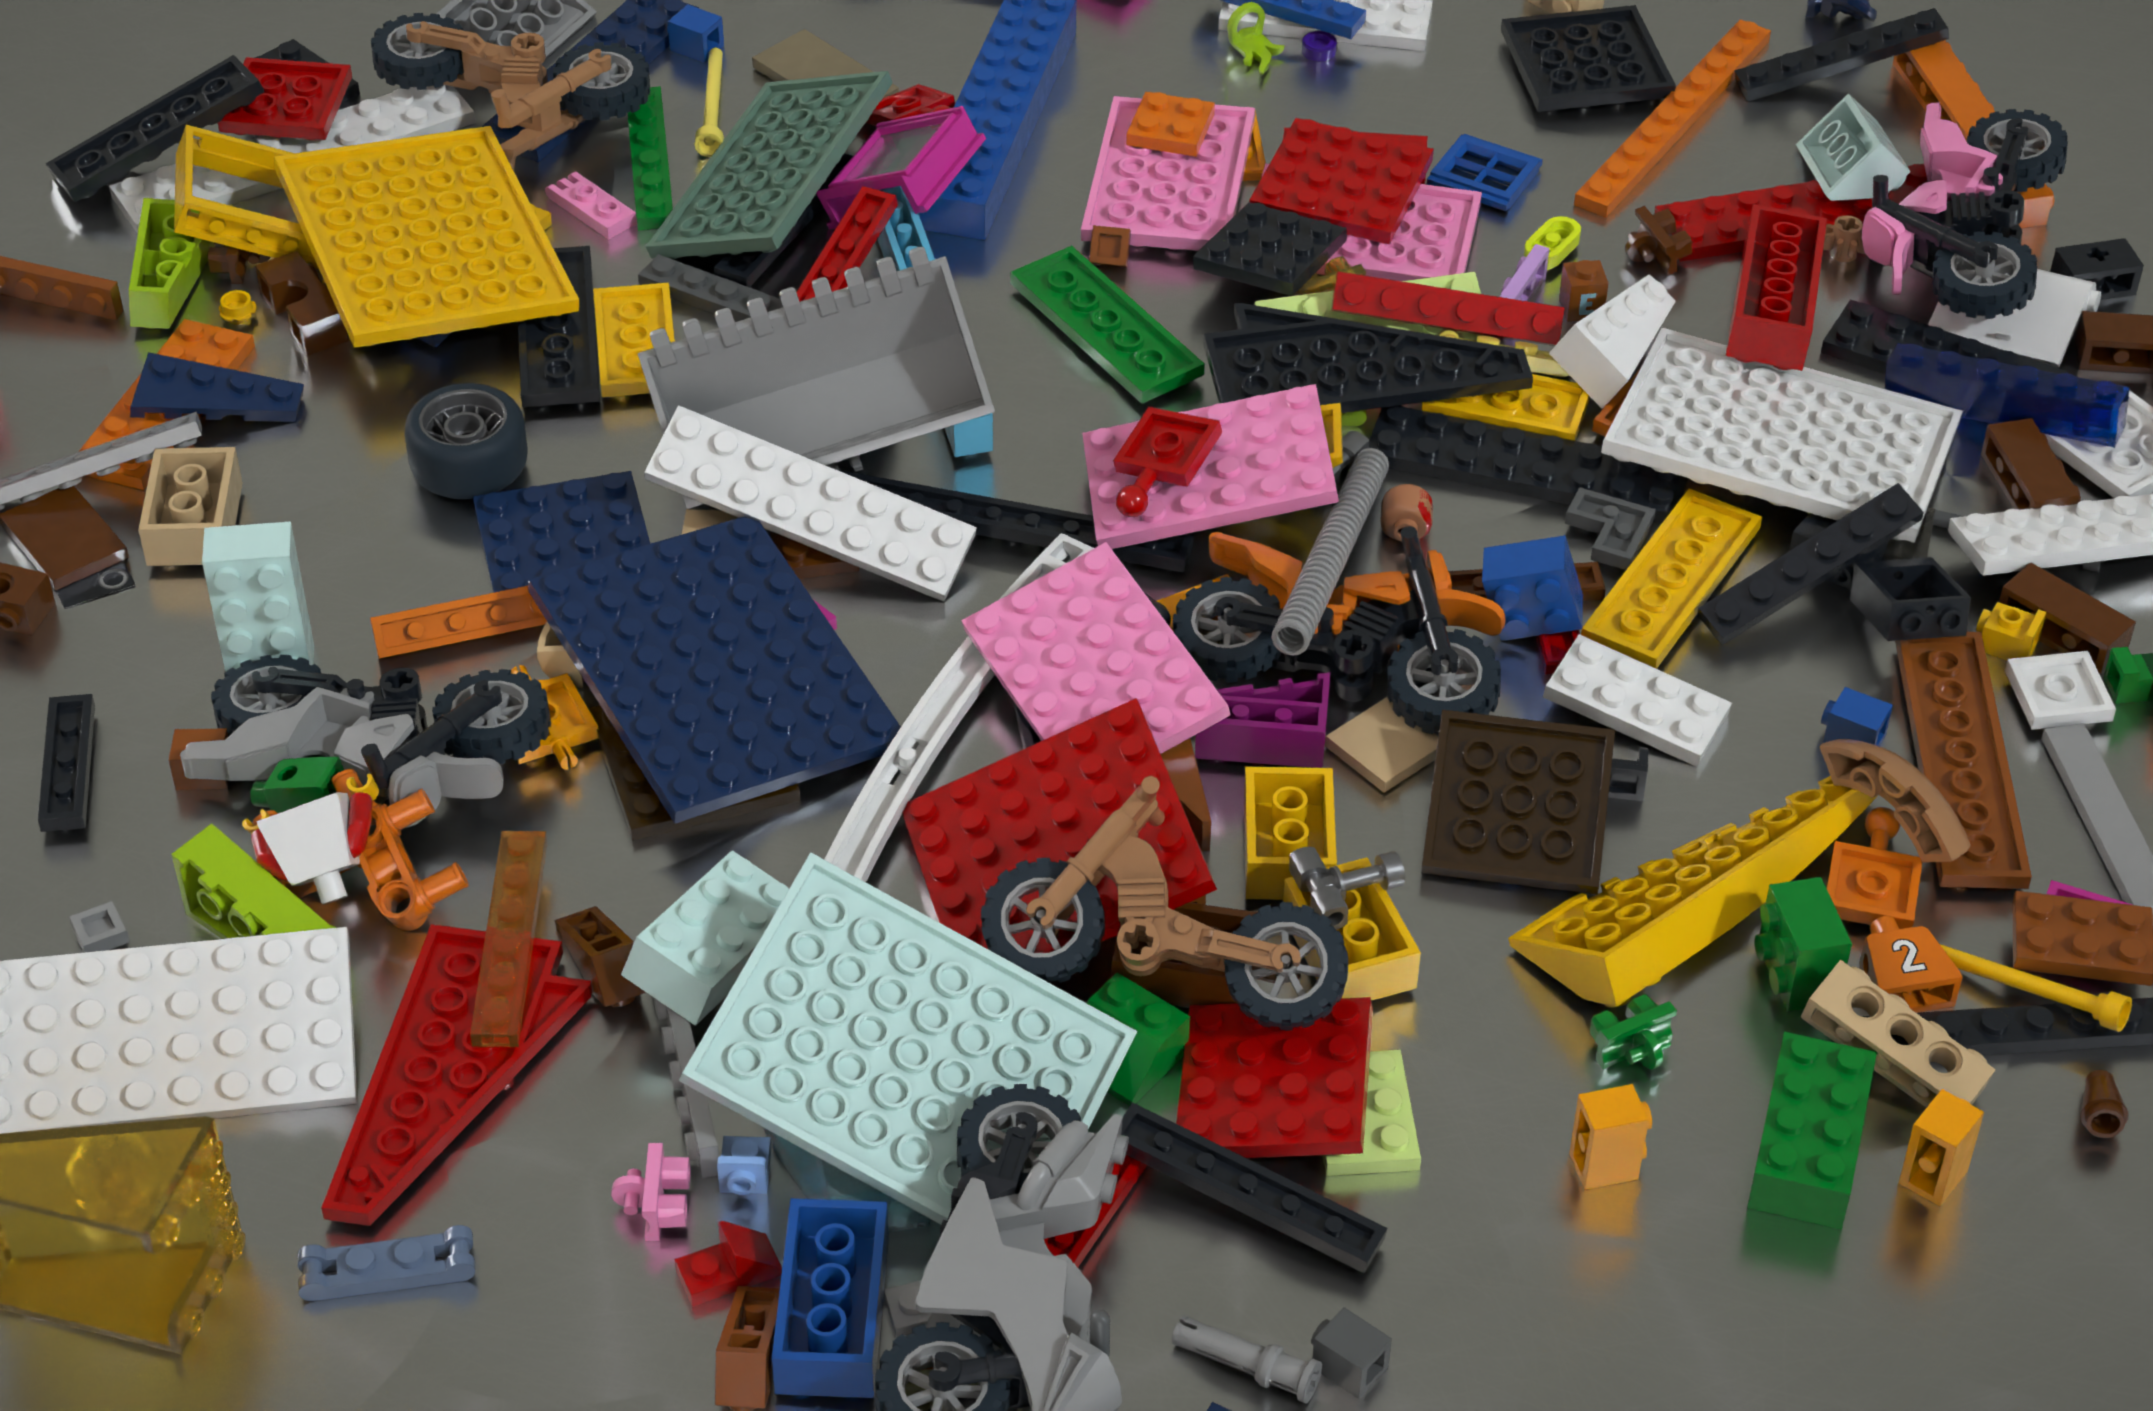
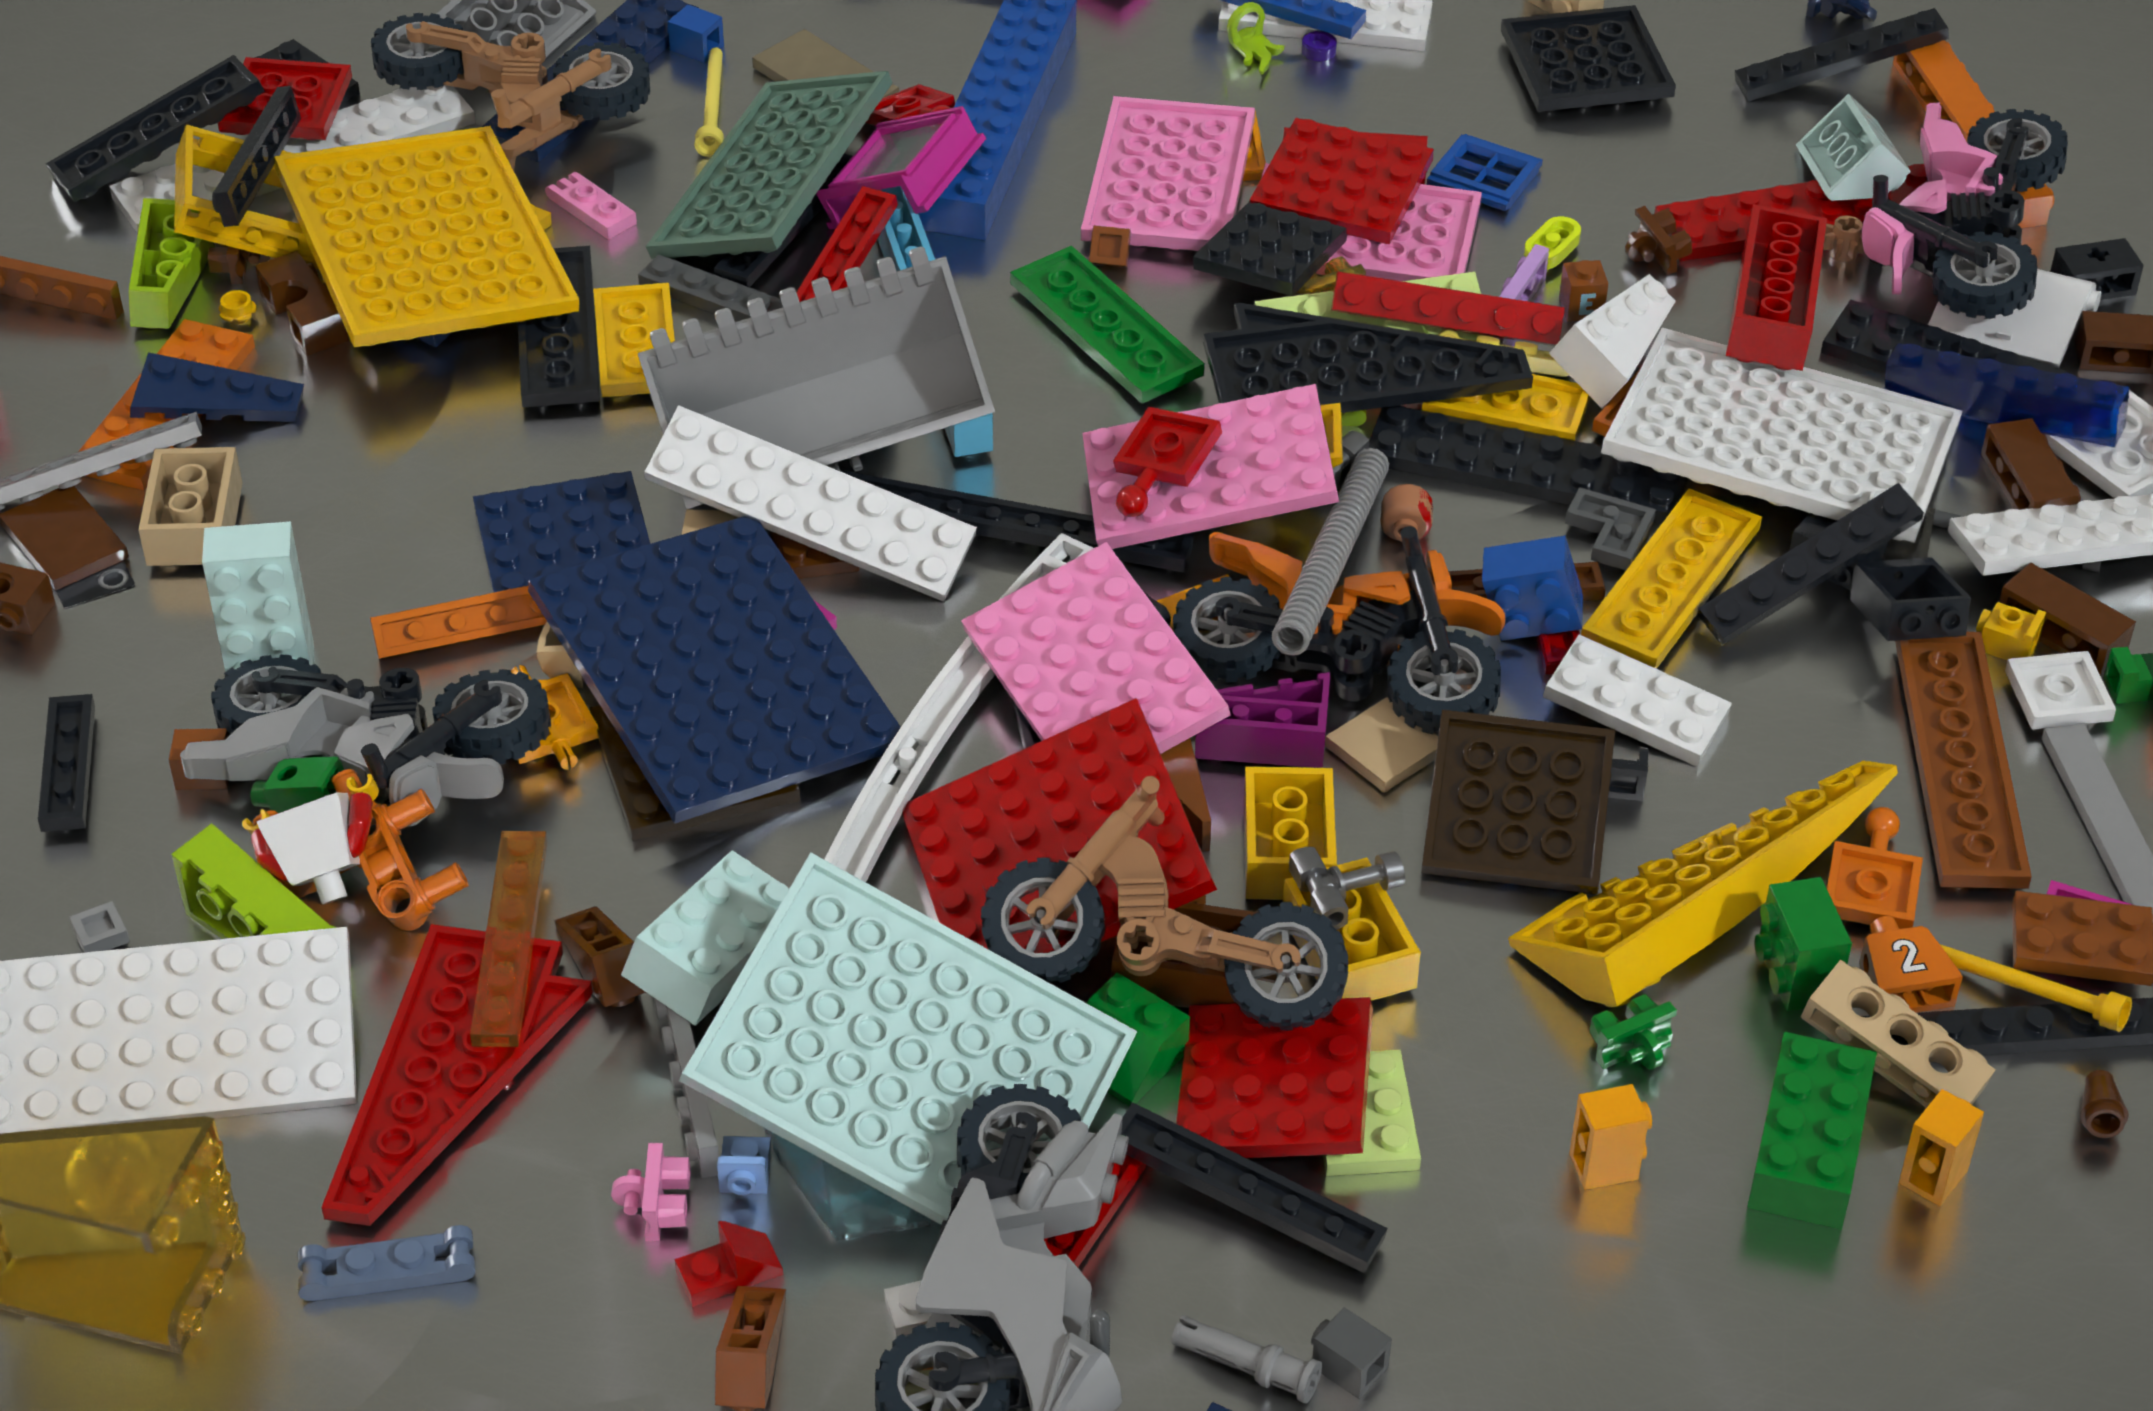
black wheel [404,383,528,499] -> none
green plate [627,86,673,231] -> none
blue brick [772,1198,889,1398] -> none
orange plate [1126,91,1215,157] -> none
orange plate [1574,19,1771,218] -> none
medium nougat brick [1819,739,1971,863] -> none
blue brick [1821,687,1893,746] -> none
none -> black plate [212,86,301,227]

